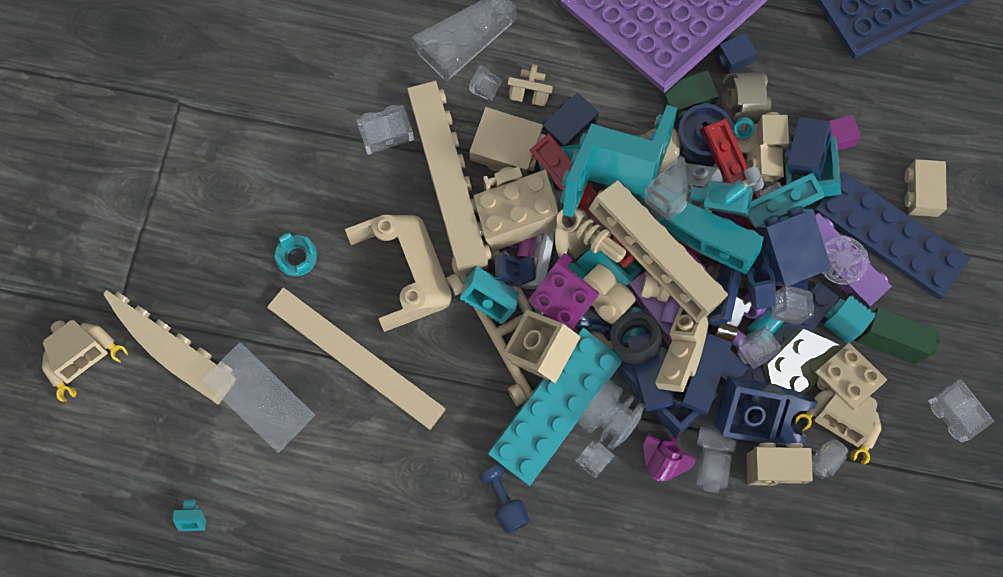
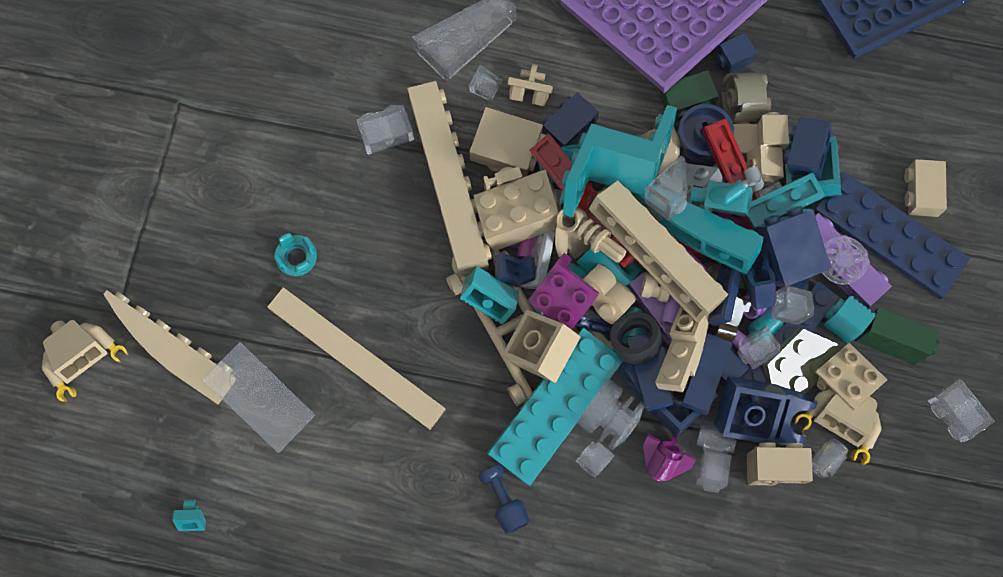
tan windscreen [345,215,452,332] -> none
teal hinge [734,117,755,139] -> none
magenta brick [830,115,861,150] -> none

